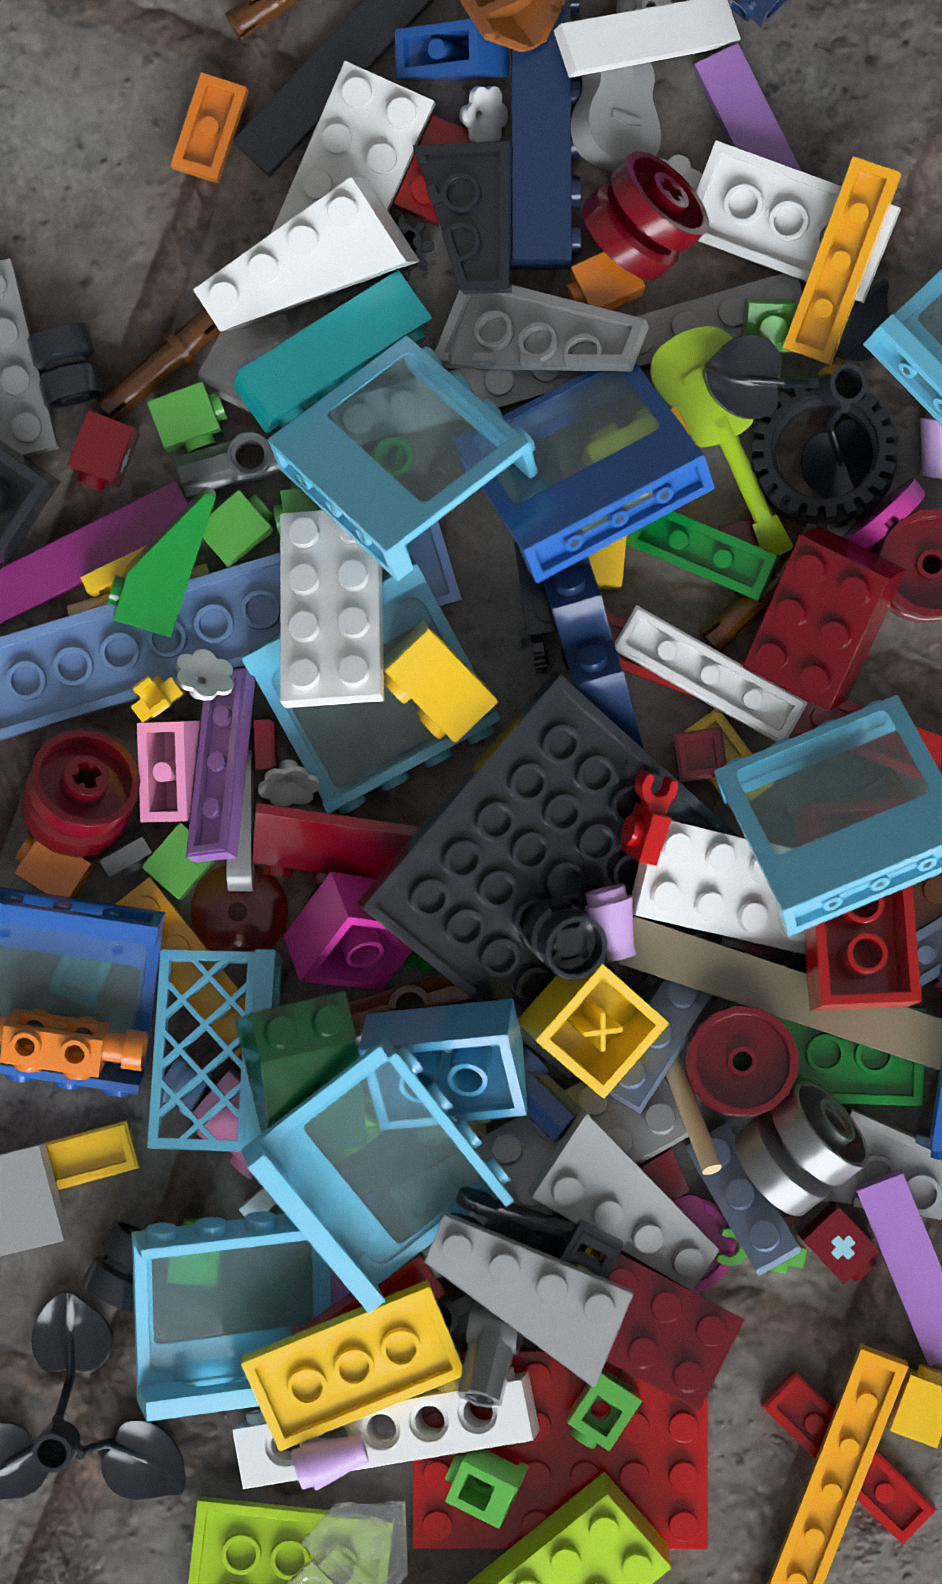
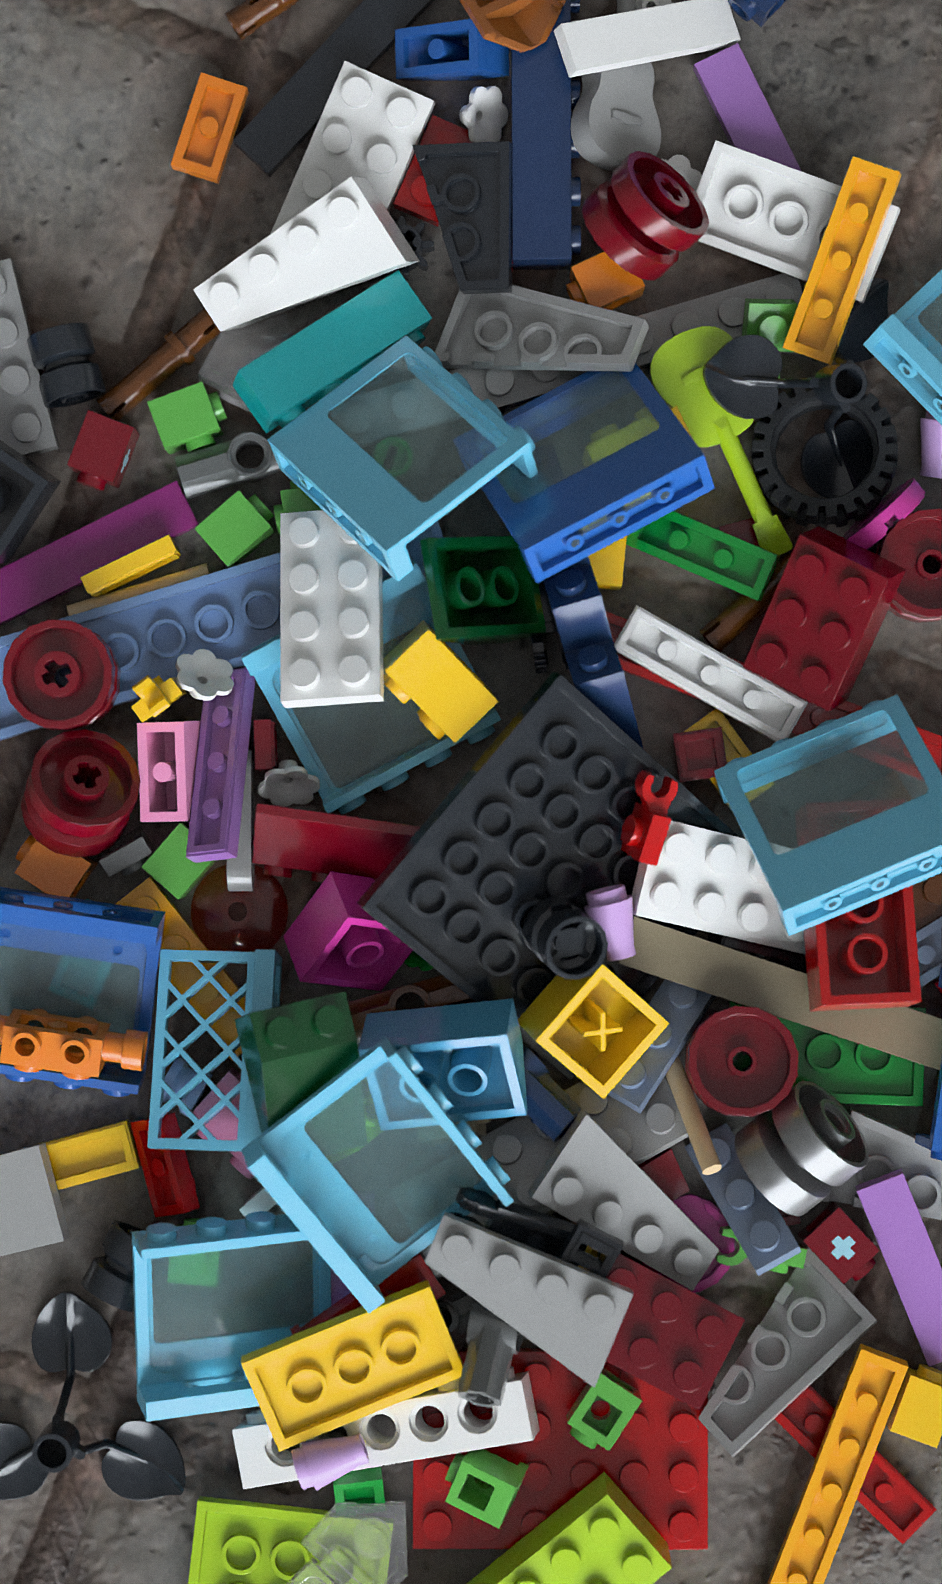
green slope [106,486,216,638] -> none
none -> dark red wheel [3,619,121,731]
none -> red plate [130,1112,200,1217]
none -> green plate [333,1466,386,1515]
none -> dark green slope [420,536,546,645]
none -> light grey wing [698,1247,878,1457]

